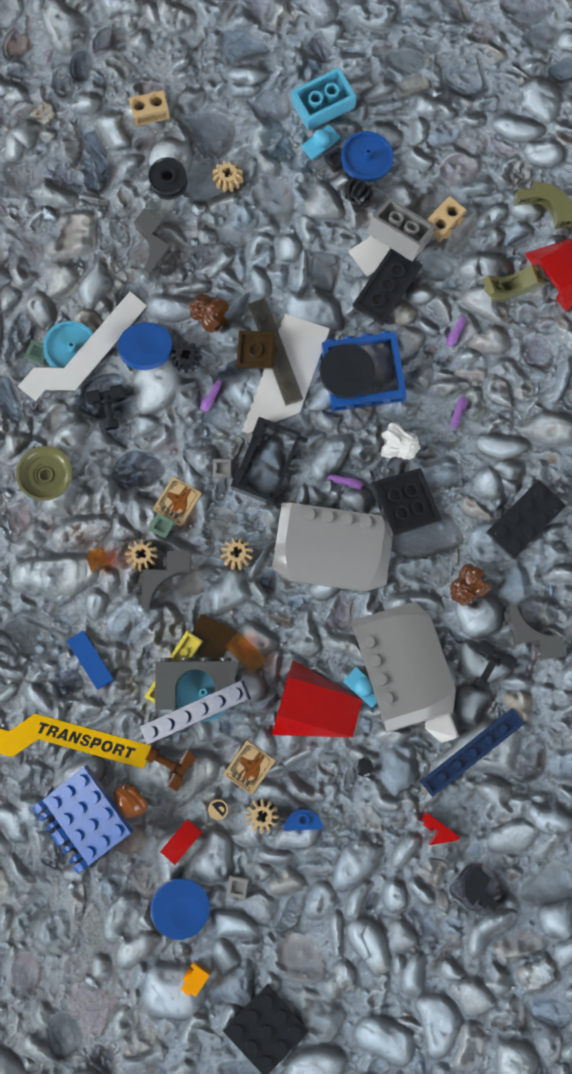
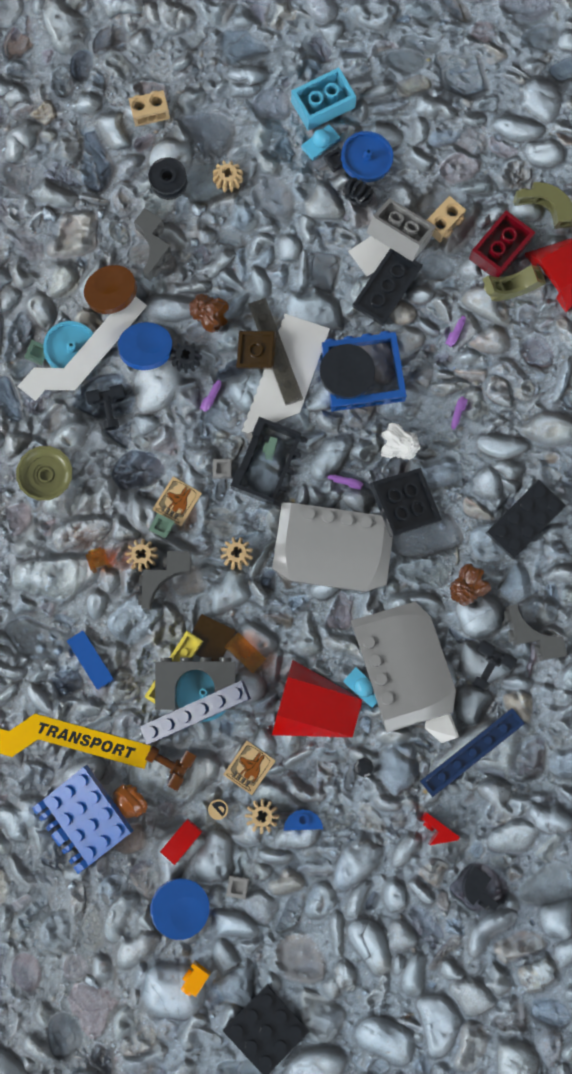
none -> reddish brown piece [84,265,137,314]
none -> sand green plate [263,437,278,461]
none -> dark red brick [469,210,535,277]

